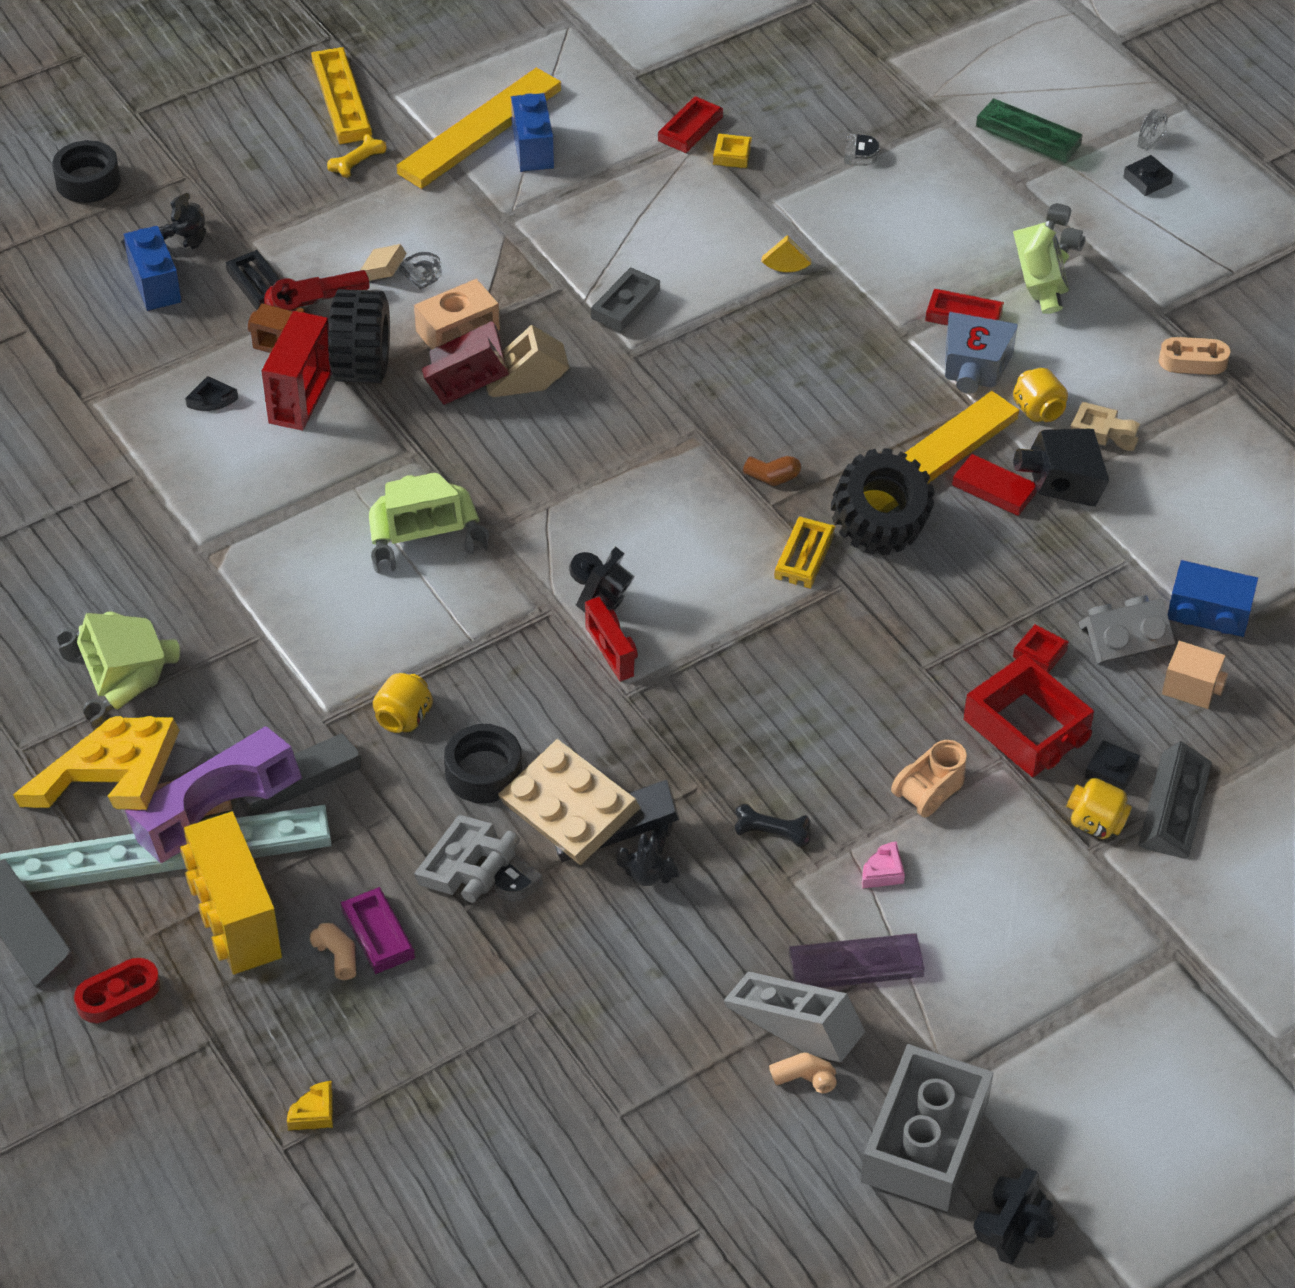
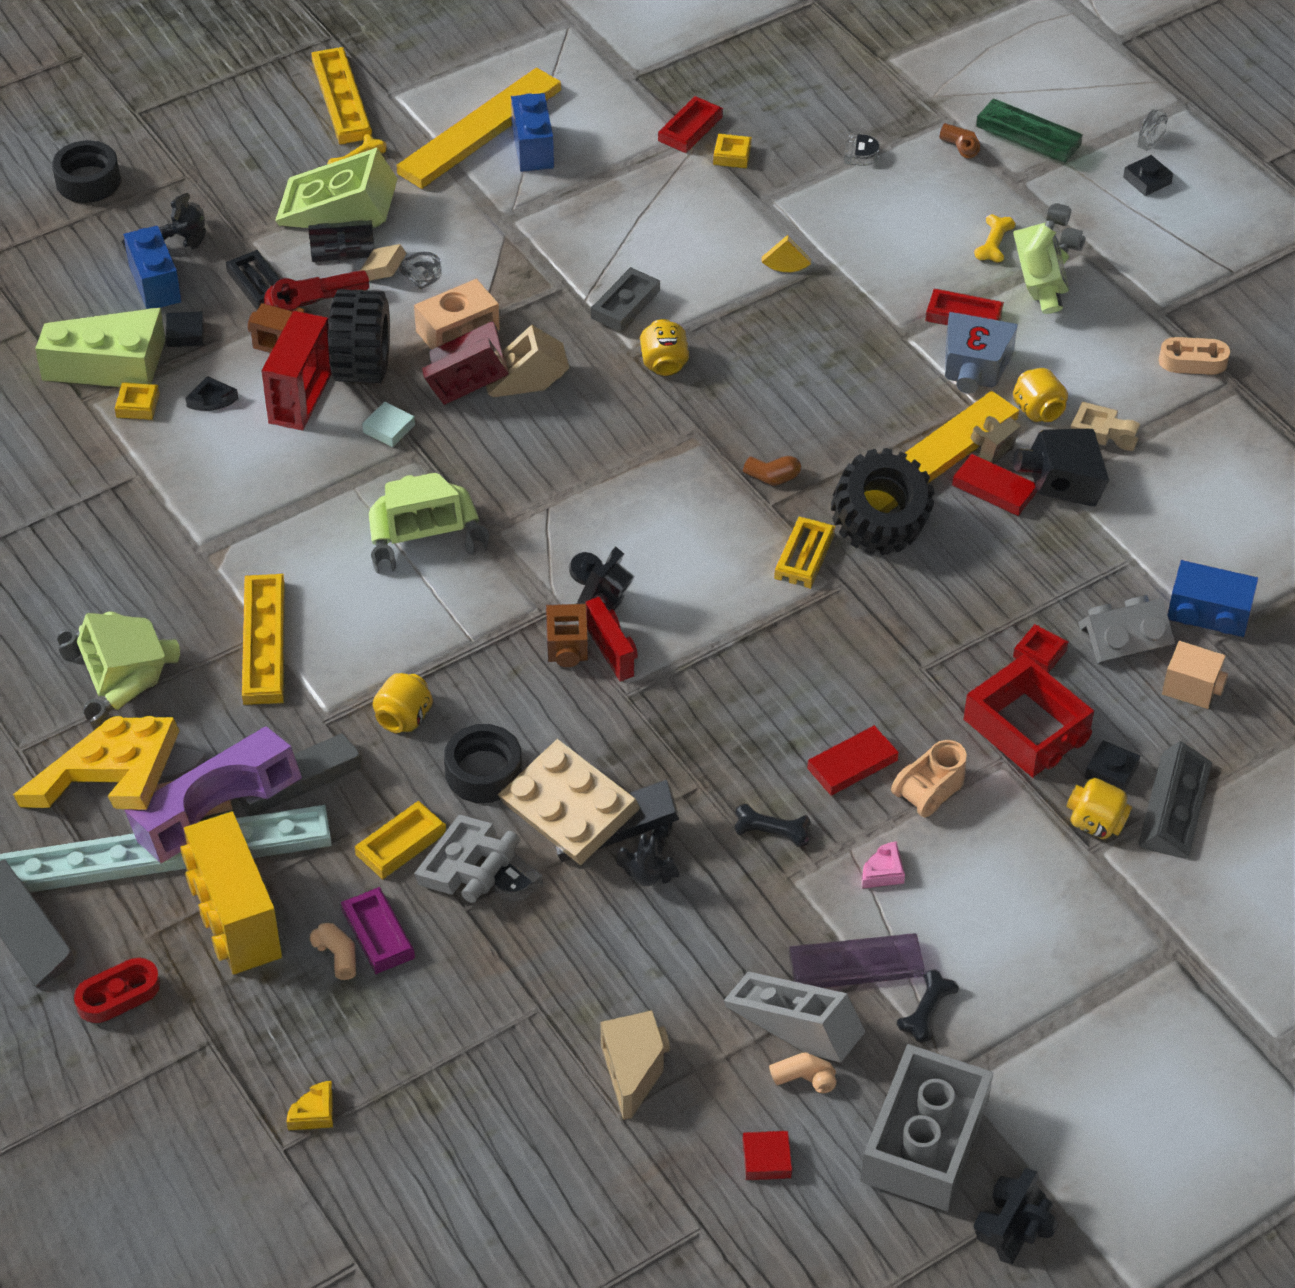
none -> yellowish green wedge [35,308,166,387]
none -> yellow tile [115,383,160,420]
none -> black tile [165,311,204,347]
none -> yellow tile [242,574,285,705]
none -> yellowish green slope [275,148,398,228]
none -> black hips [308,220,374,263]
none -> yellow tile [355,800,446,880]
none -> light aqua tile [362,402,415,447]
none -> dark orange brick [546,604,588,667]
none -> tan slope [601,1010,670,1120]
none -> yellow head [640,319,689,376]
none -> red tile [742,1131,792,1180]
none -> red tile [807,725,899,796]
none -> black piece [897,969,959,1043]
none -> dark orange arm [939,123,980,159]
none -> dark tan tile [971,416,1021,464]
none -> yellow piece [974,214,1016,263]

